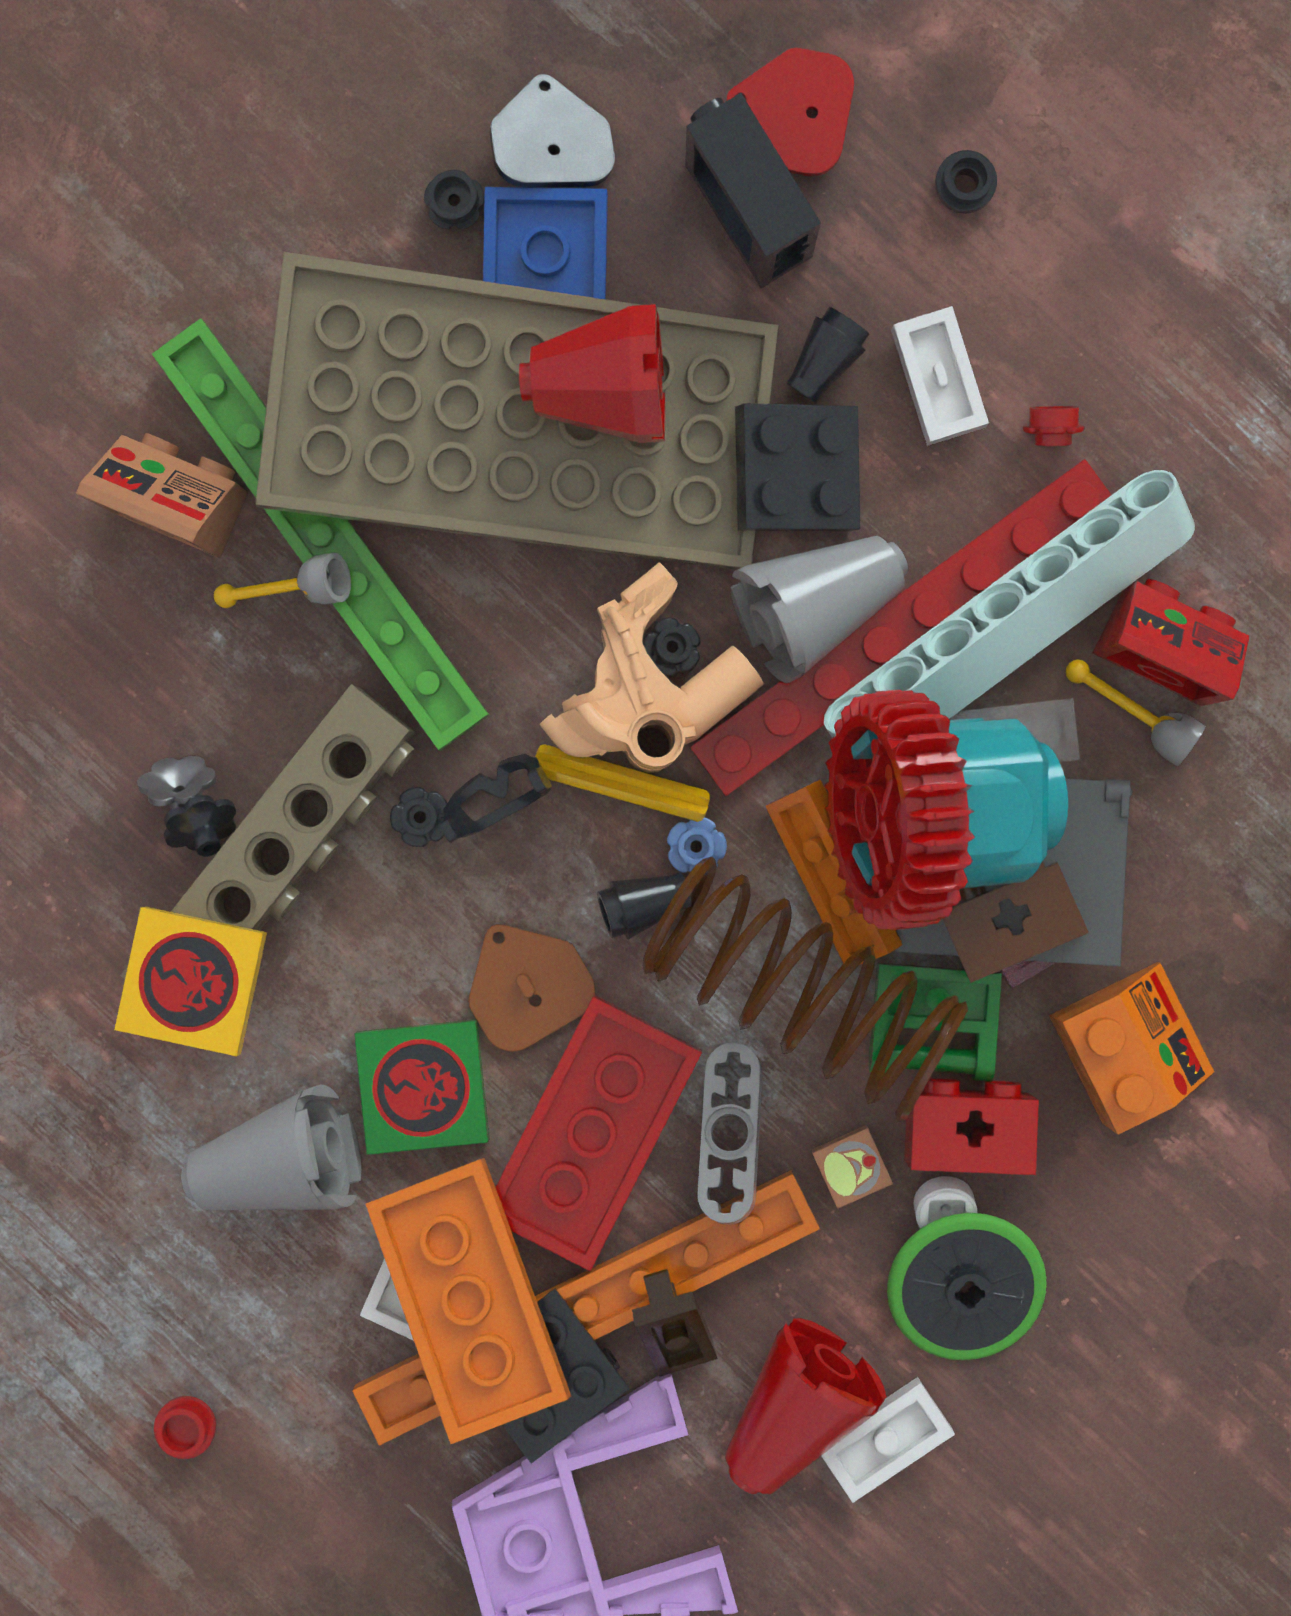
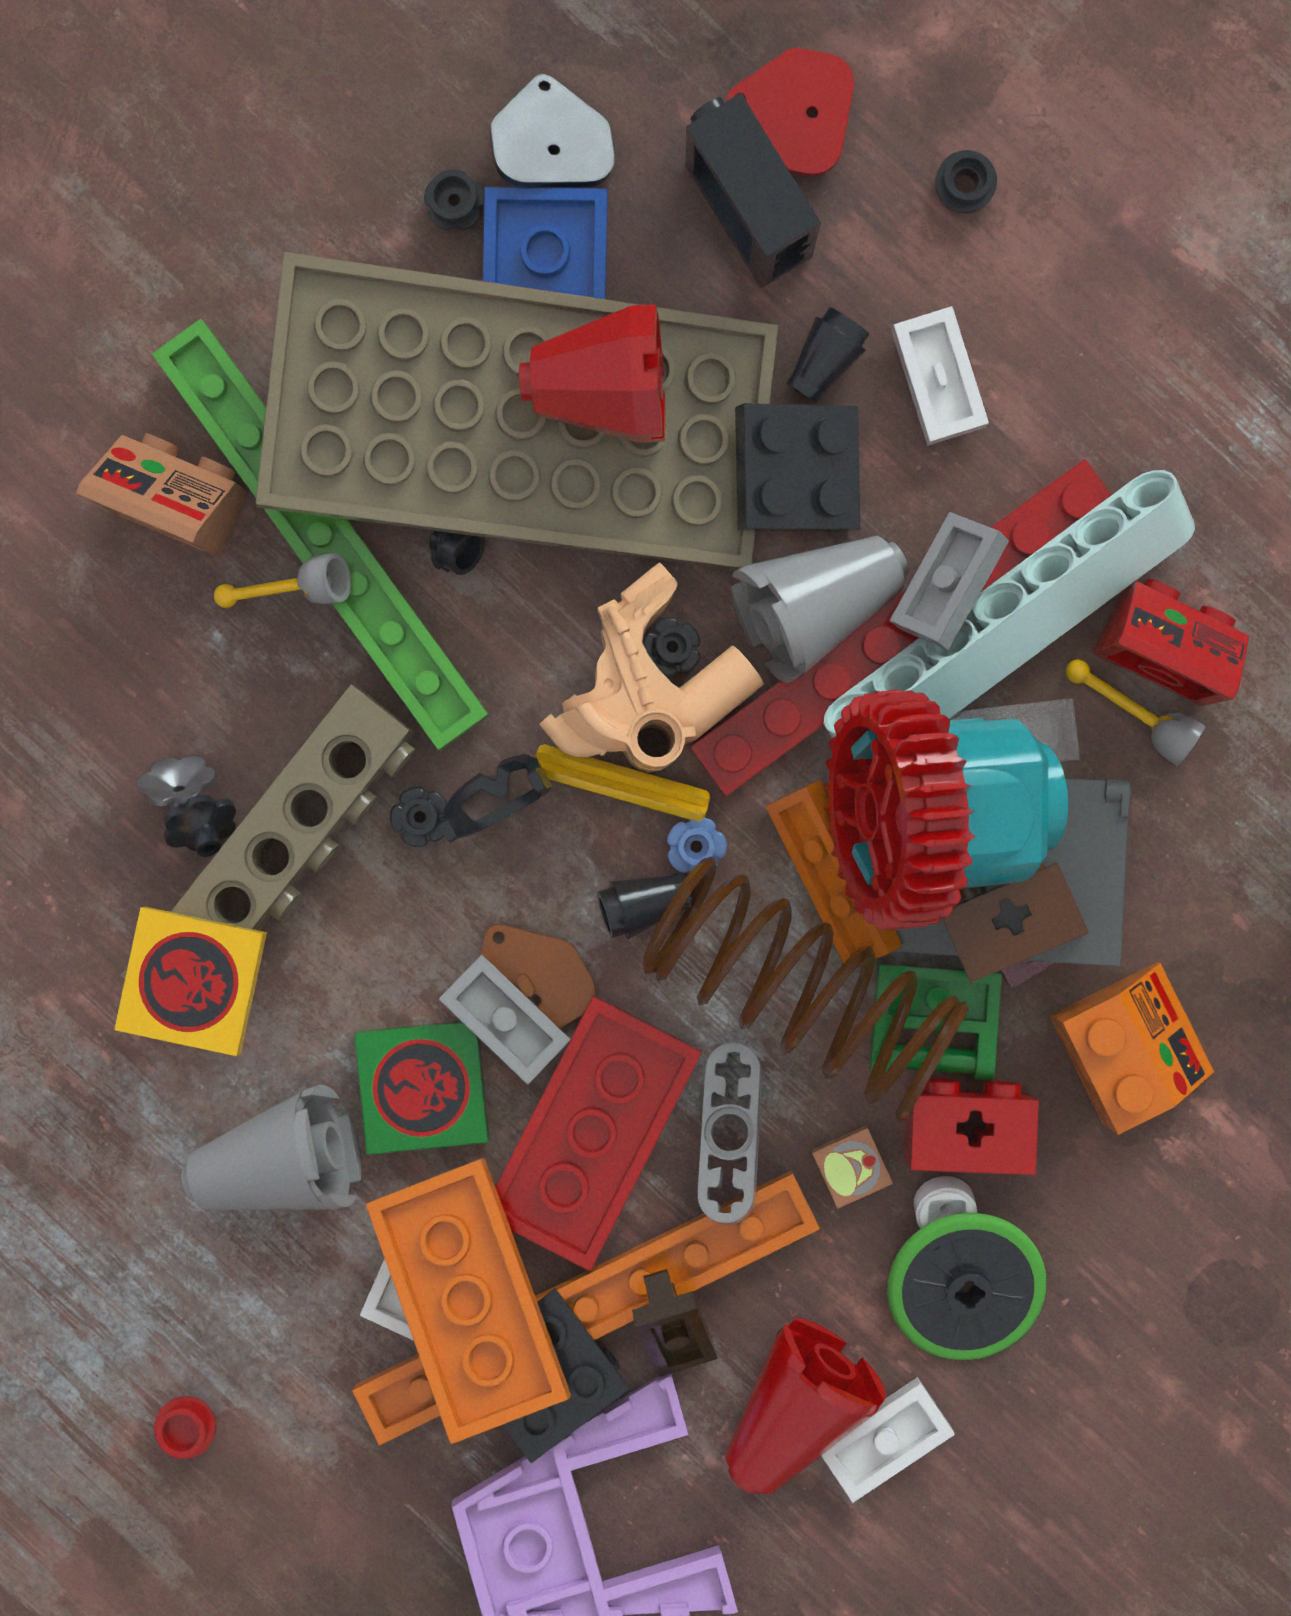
red plate [1023,406,1085,446] -> none
none -> black plate [429,531,485,575]
none -> light grey plate [439,955,571,1085]
none -> light grey plate [889,512,1009,651]

